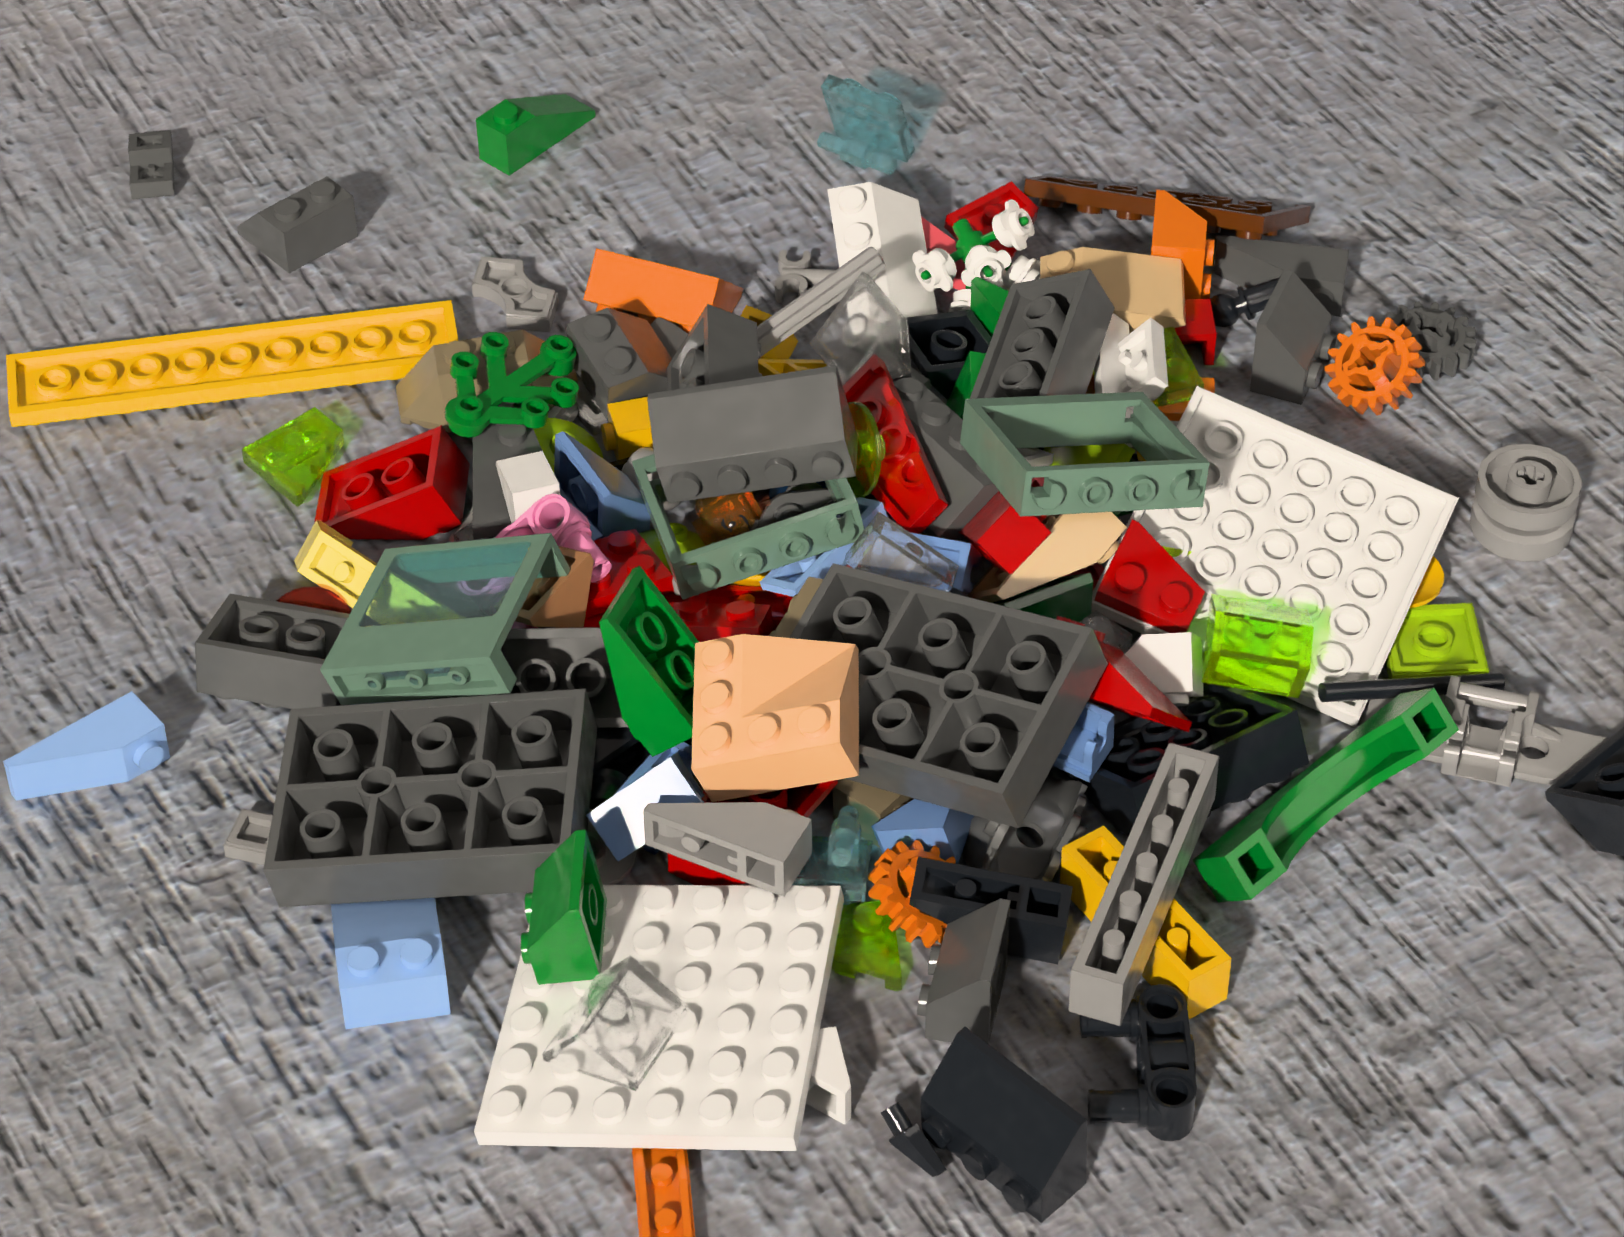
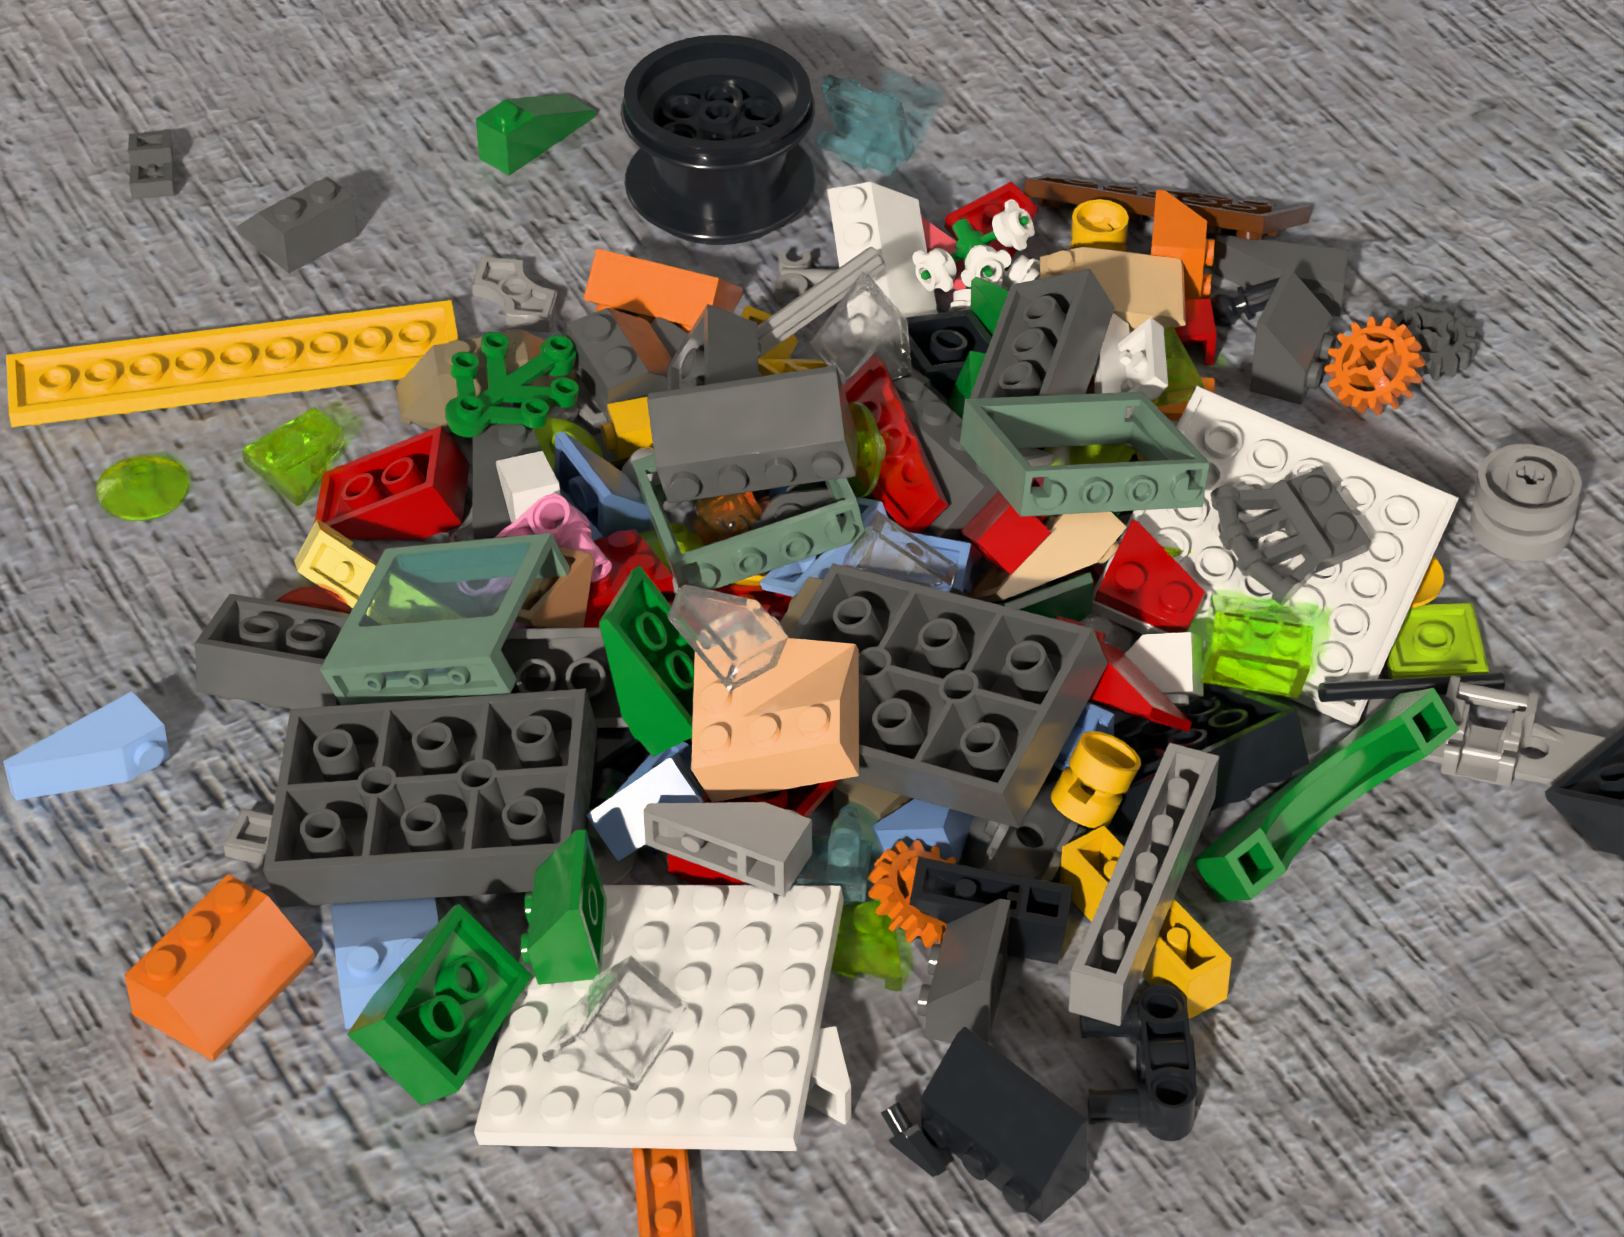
none -> clear neon green dish [96,454,189,521]
none -> orange slope [124,874,315,1061]
none -> green slope [347,904,532,1106]
none -> black wheel [621,35,816,245]
none -> clear slope [668,585,788,692]
none -> yellow wheel [1051,731,1141,828]
none -> yellow wheel [1070,199,1129,252]
none -> dark grey plate [1210,467,1371,606]

